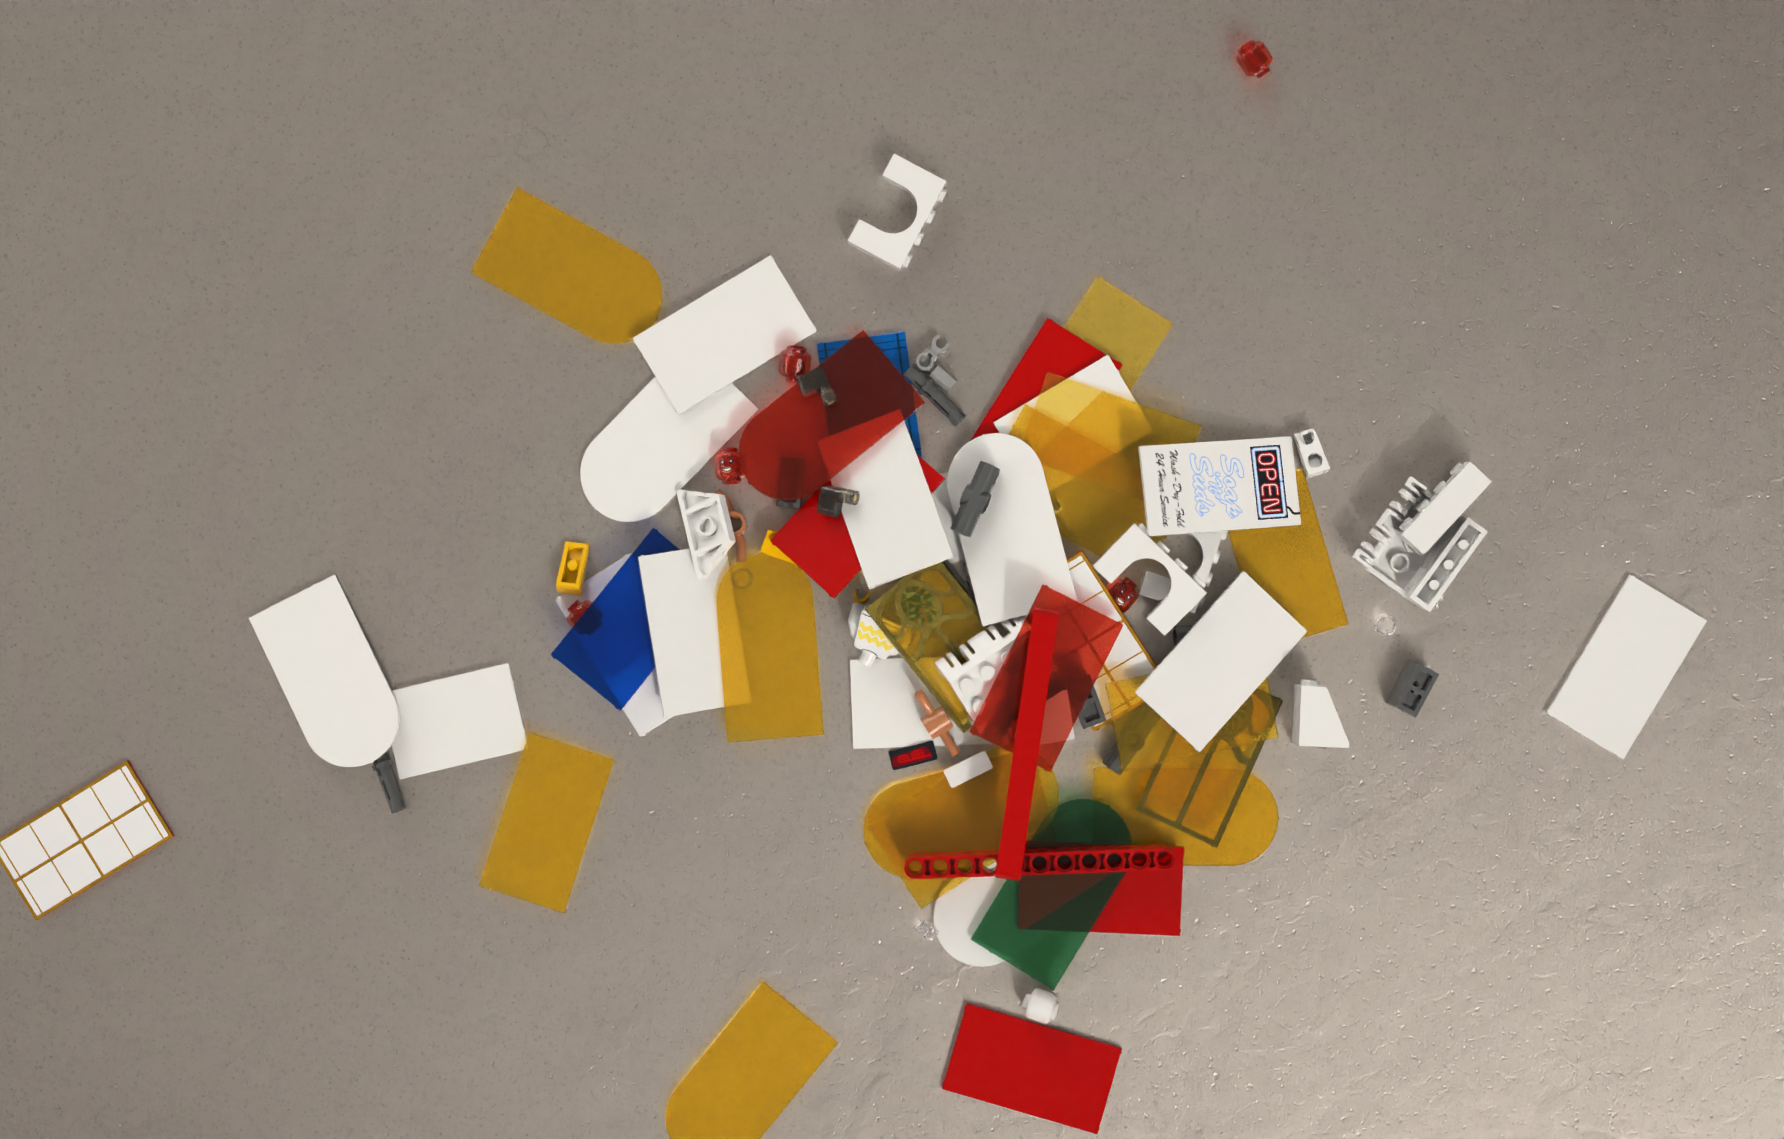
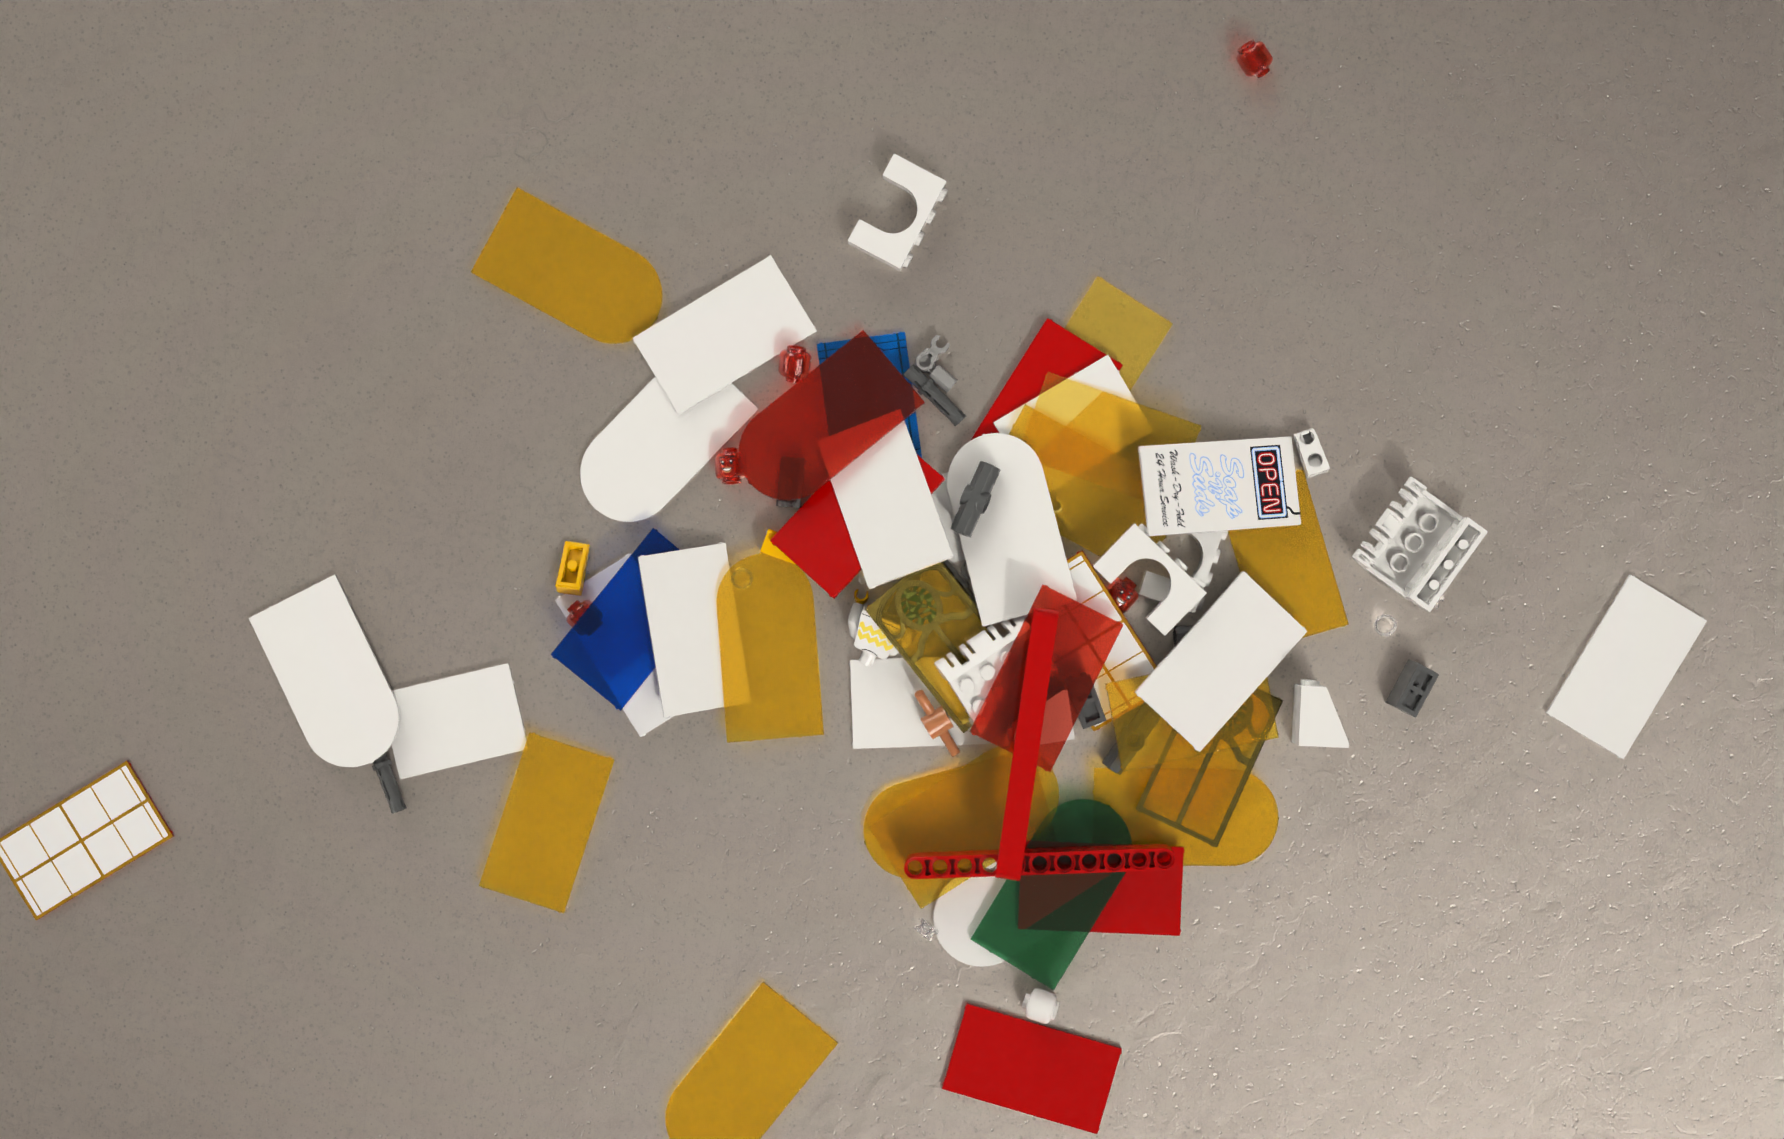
white wing [676,490,736,580] -> none
nougat piece [715,489,748,562] -> none
clear smoke piece [797,367,838,407] -> none
clear smoke piece [817,485,860,518] -> none
sticker [889,741,938,770] -> none
white sticker [944,751,993,788] -> none
white brick [1397,461,1492,555] -> none

